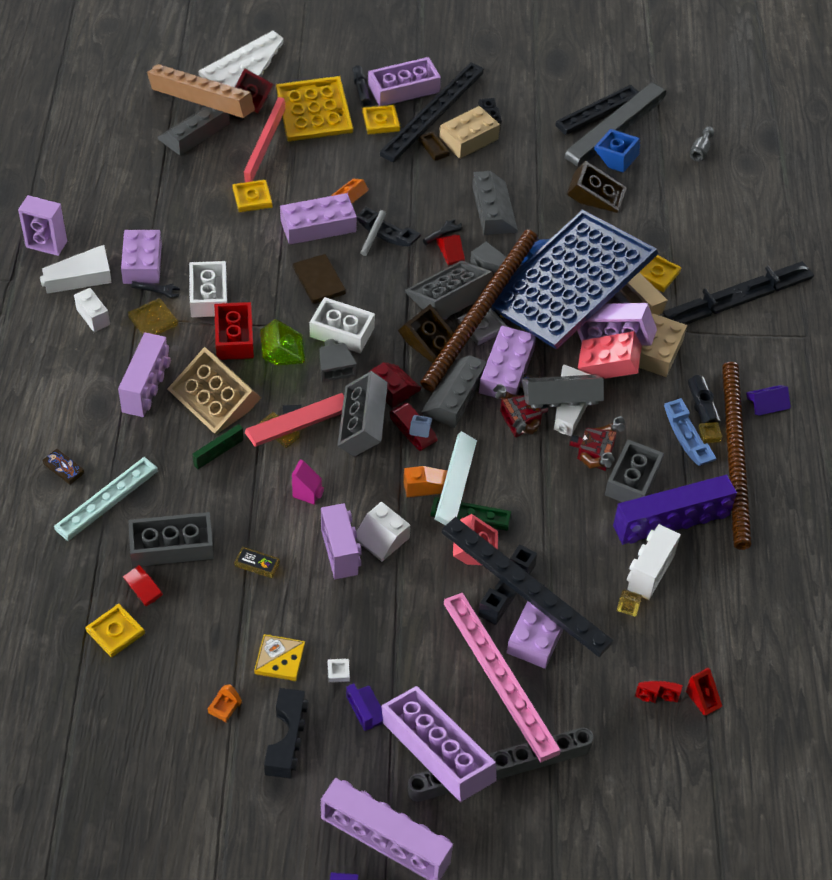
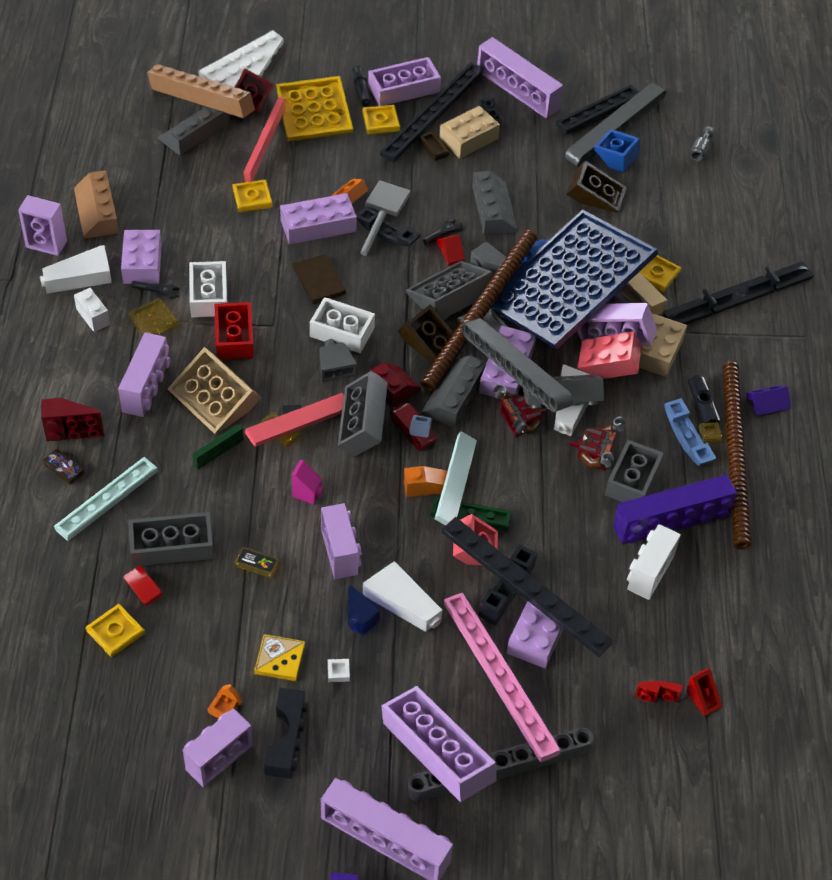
clear neon green slope [260,319,305,366] -> none
dark purple panel [346,683,383,731] -> none
white slope [355,502,410,562] -> none
clear yellow slope [617,590,642,616] -> none
none -> dark red slope [41,398,105,441]
none -> medium nougat slope [74,170,119,239]
none -> lavender brick [183,708,253,787]
none -> clear blue slope [348,585,380,635]
none -> white slope [363,561,442,632]
none -> light grey tile [366,180,411,216]
none -> dark grey beam [462,318,573,412]
none -> lavender brick [477,37,563,119]

